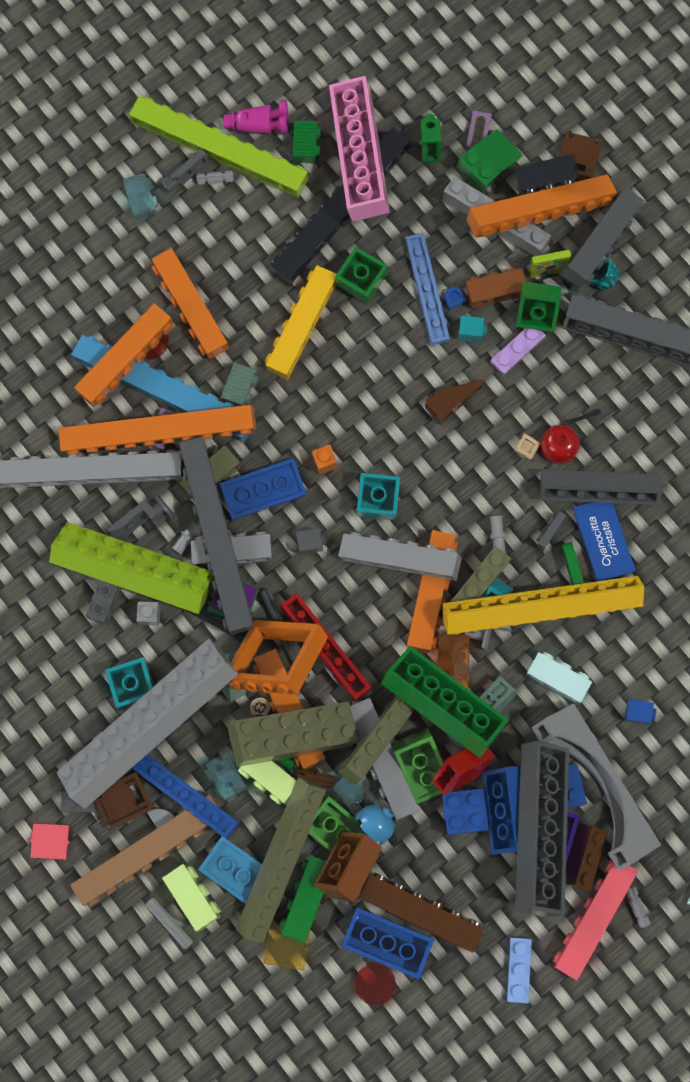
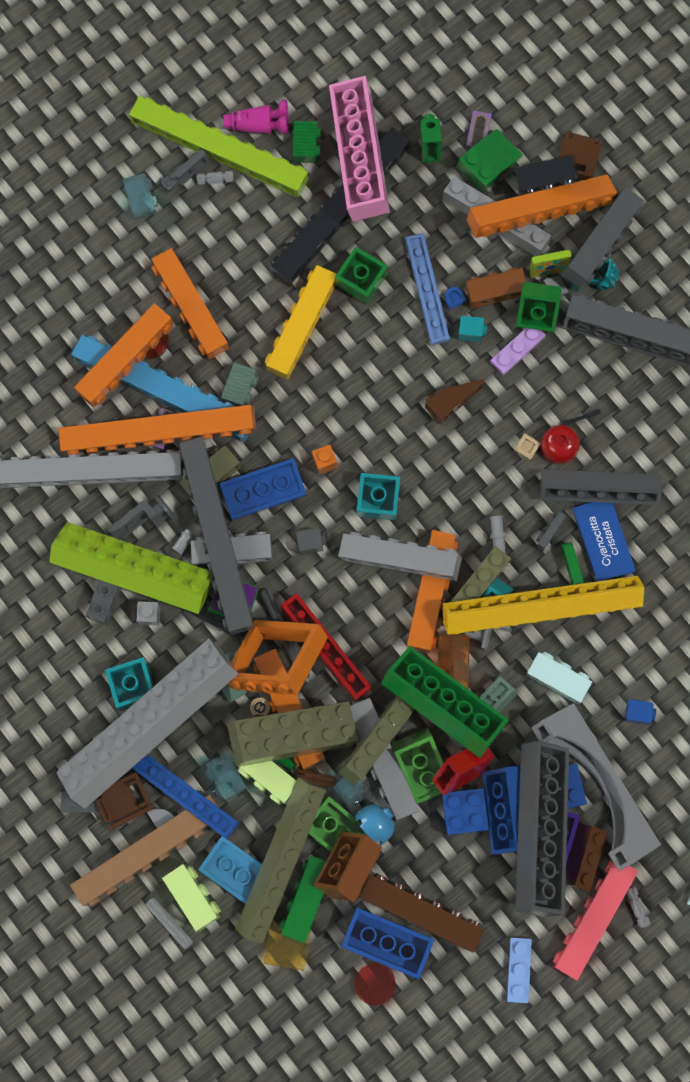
coral piece [30,824,70,859] -> none

